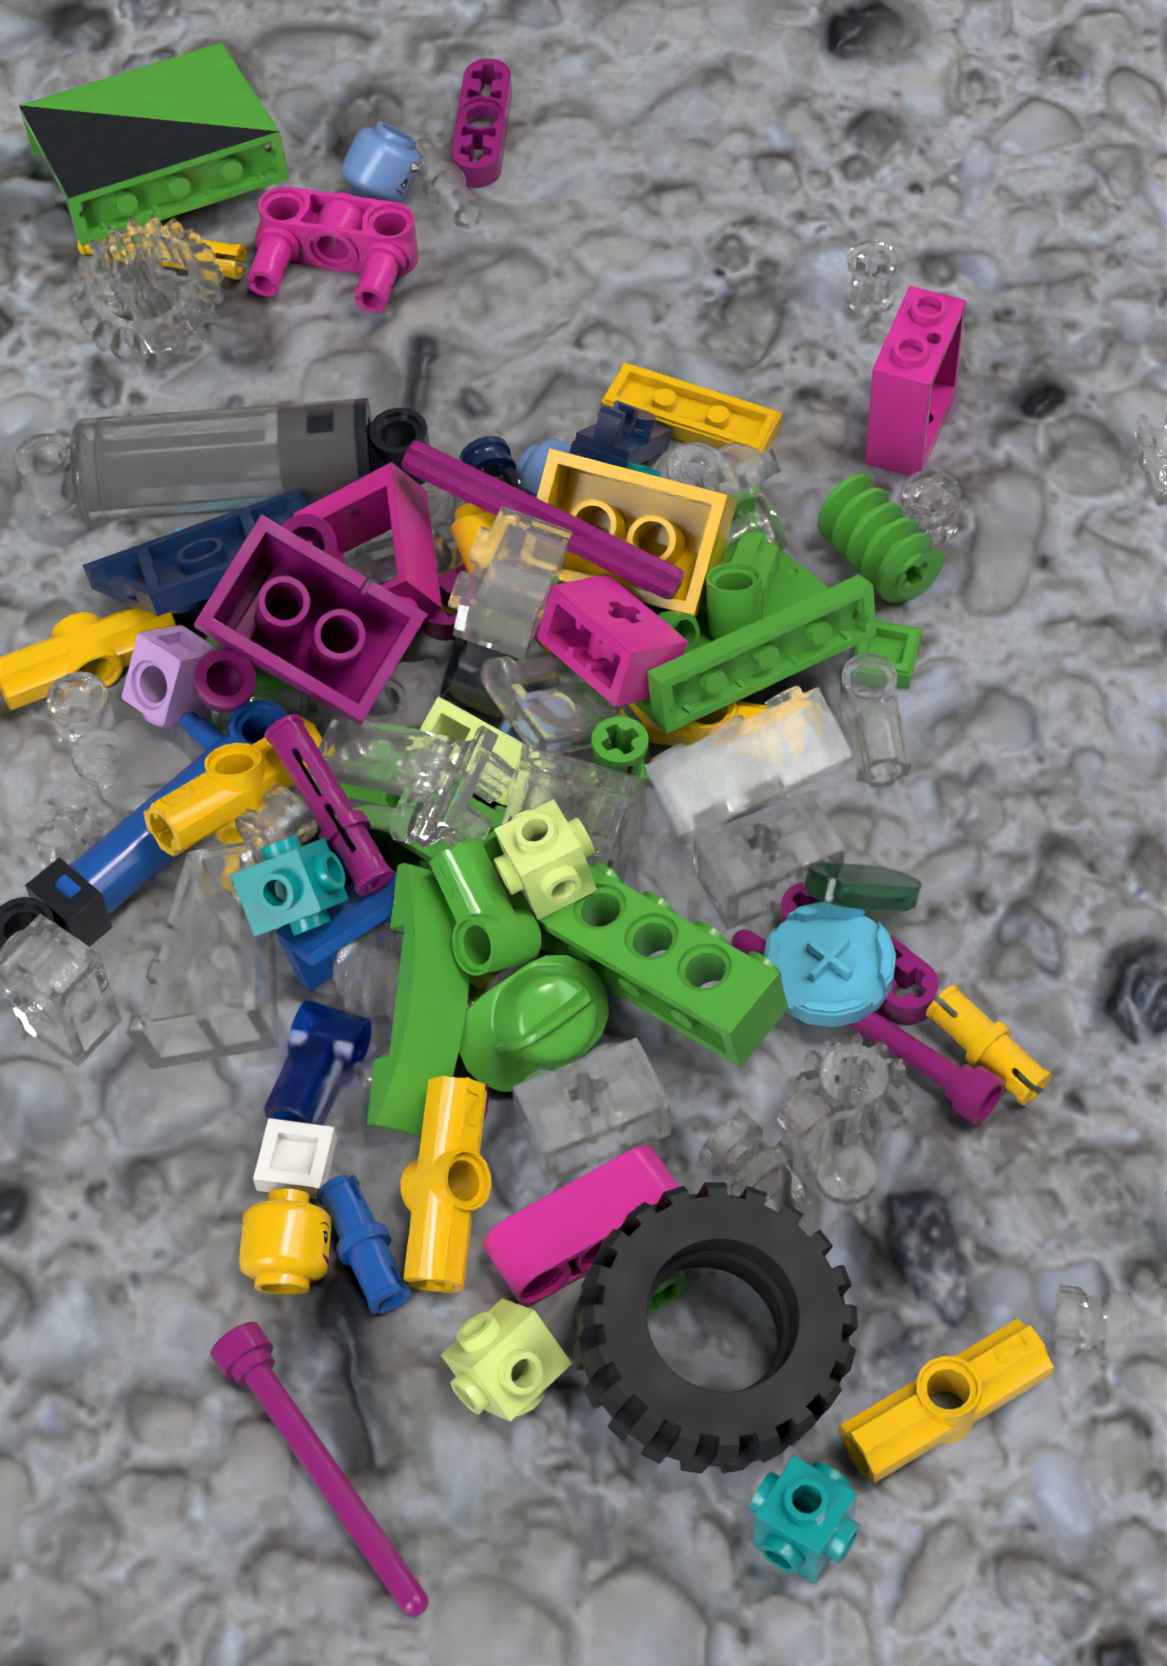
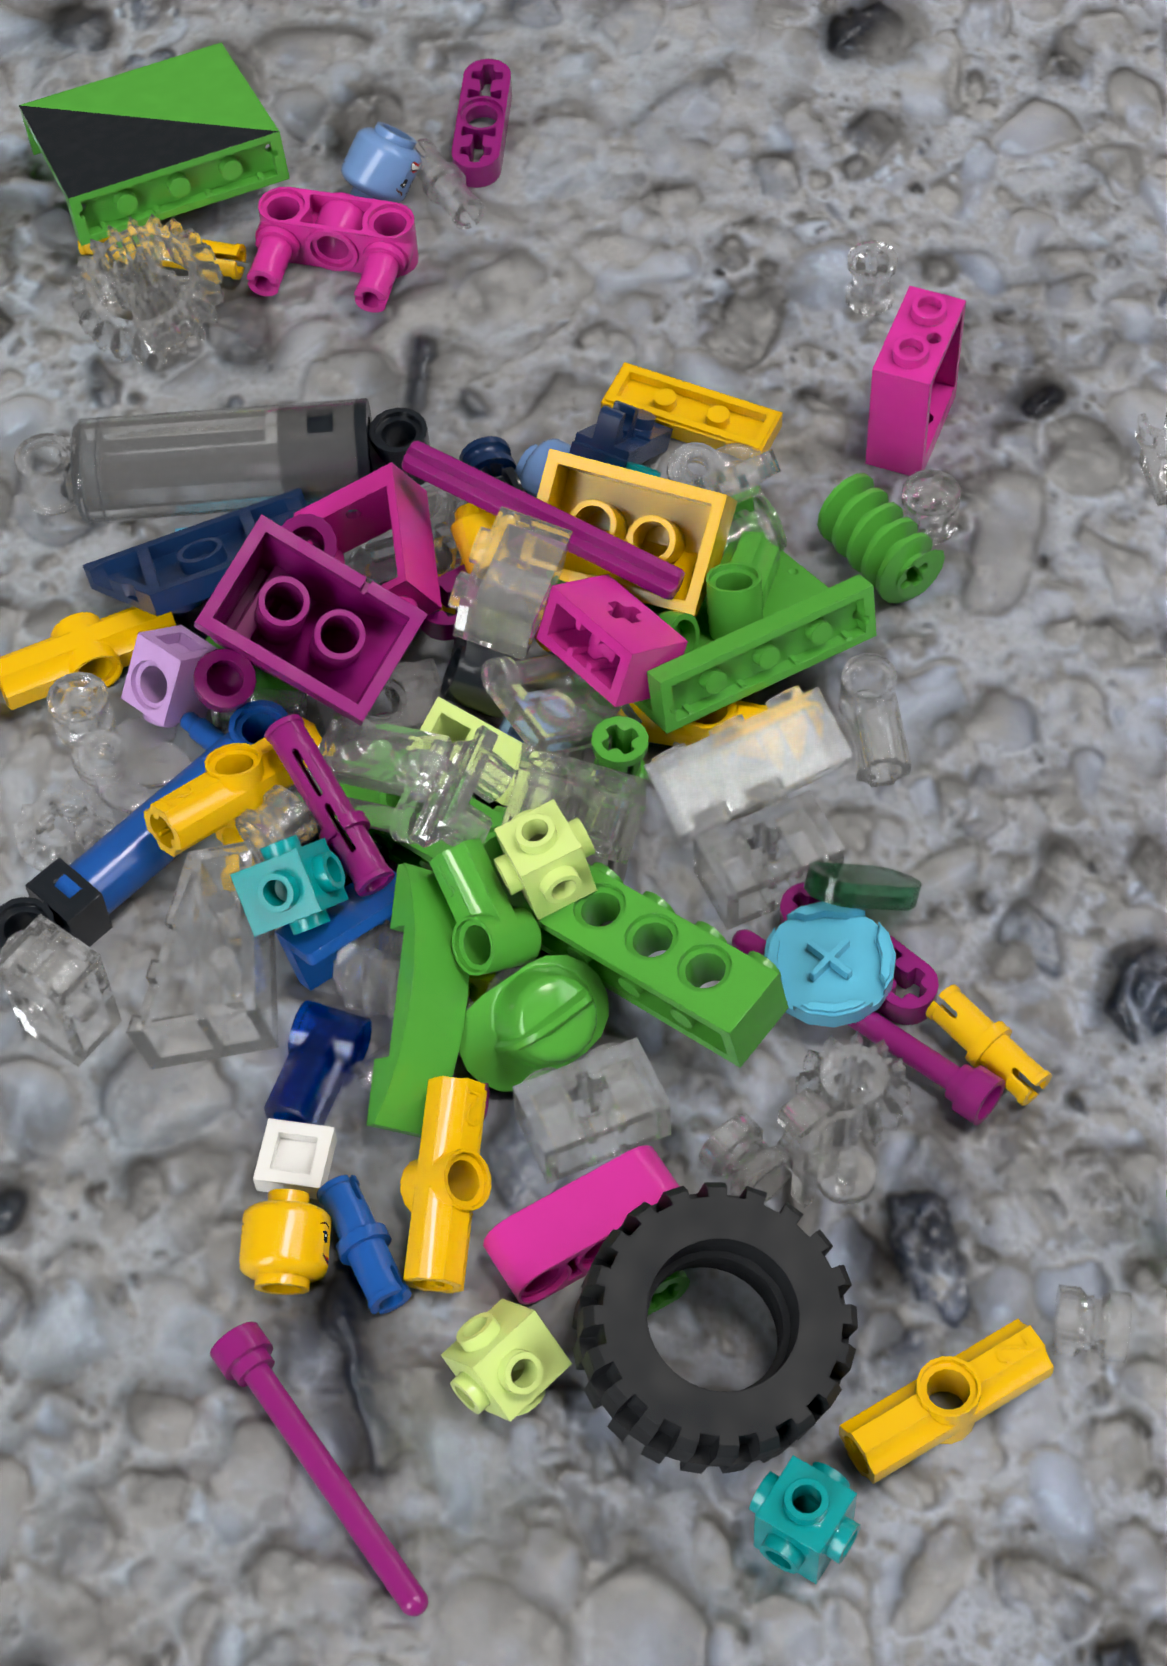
bright green tile [849,620,923,689] -> none

